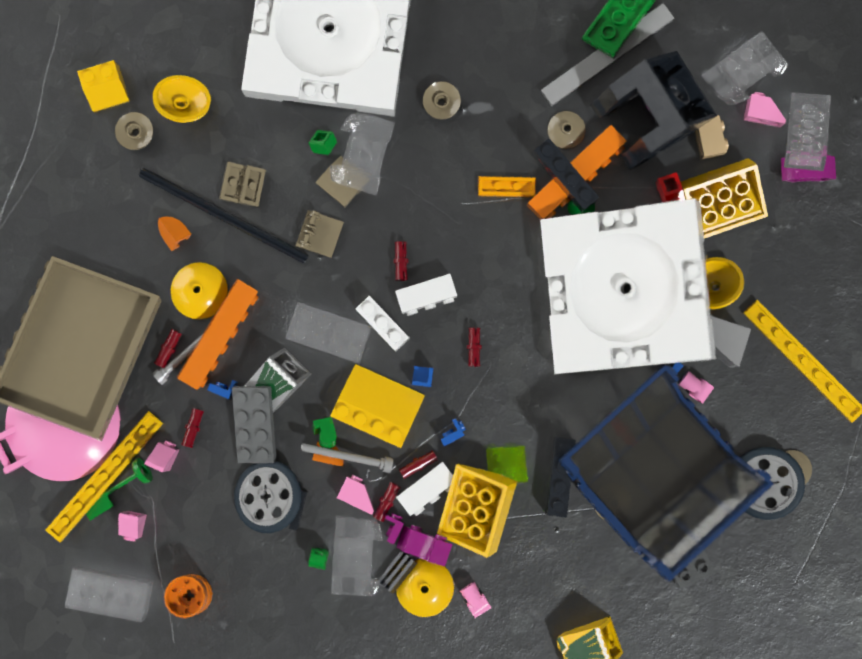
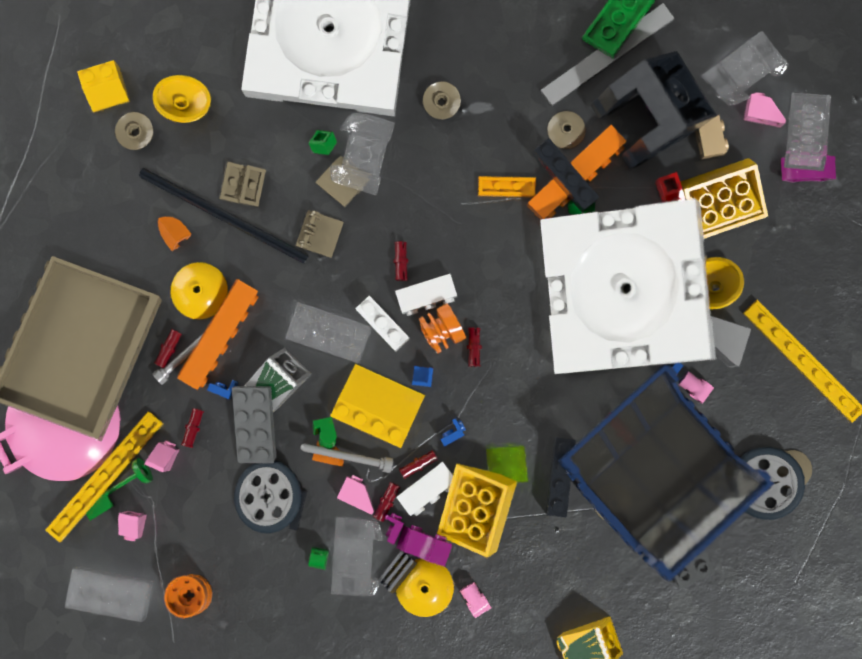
none -> orange wheel [419,303,466,354]

